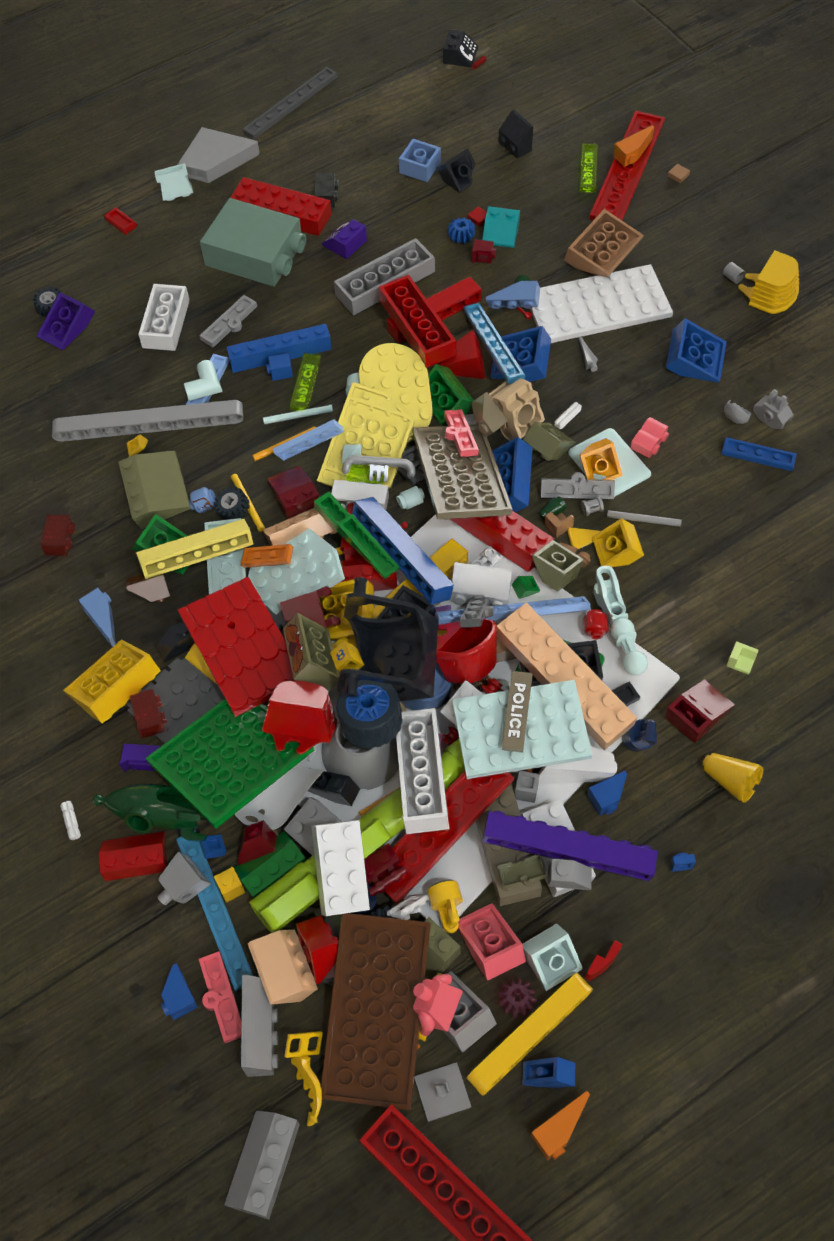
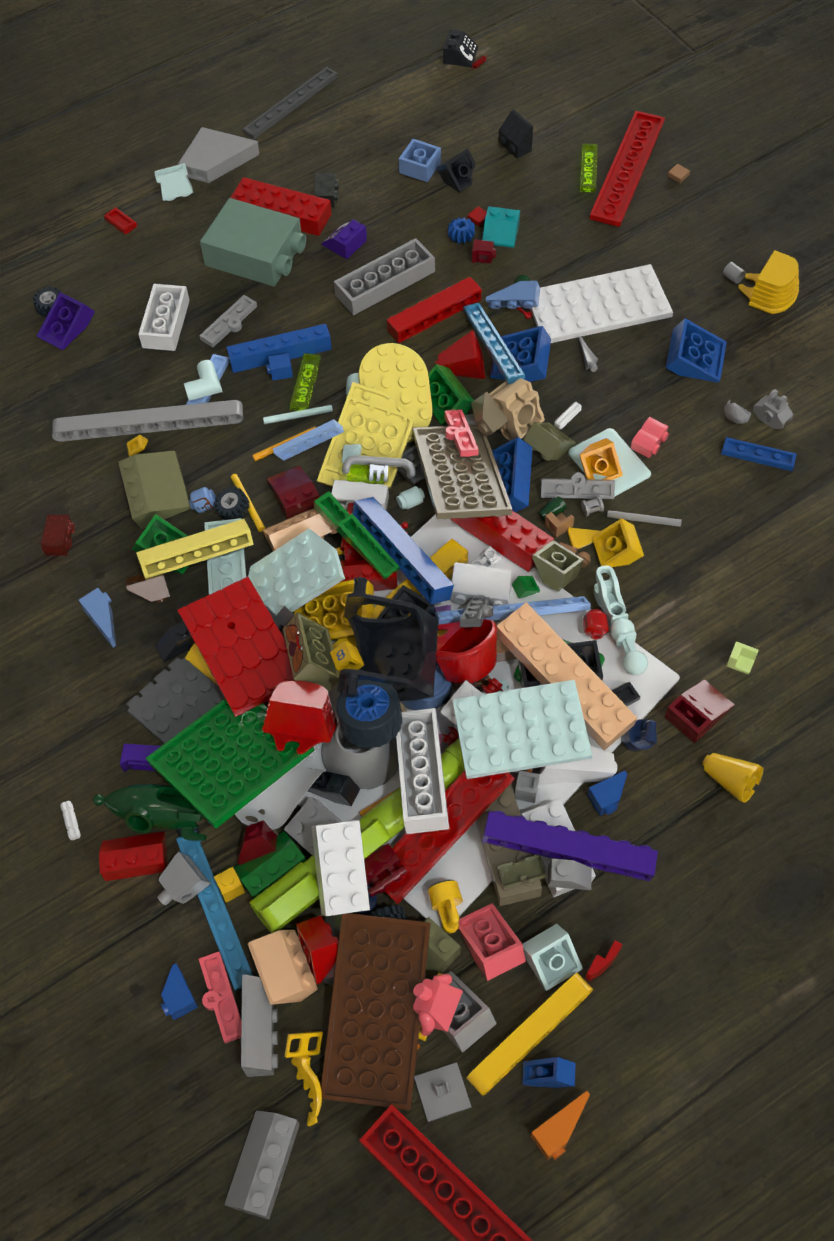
yellow slope [63,639,161,724] -> none
clear red brick [130,689,167,739] -> none
blue plate [200,834,226,859] -> none
orange tile [241,544,294,568] -> none
dark red flag [280,586,341,628] -> none
red brick [379,275,457,368] -> none
white piece [387,895,430,920] -> none
clear pink gear [499,978,537,1018] -> none
dark tan tile [502,671,533,753] -> none
medium nougat slope [564,209,644,277] -> none
orange slope [613,125,654,167] -> none
blue plate [670,853,696,872] -> none

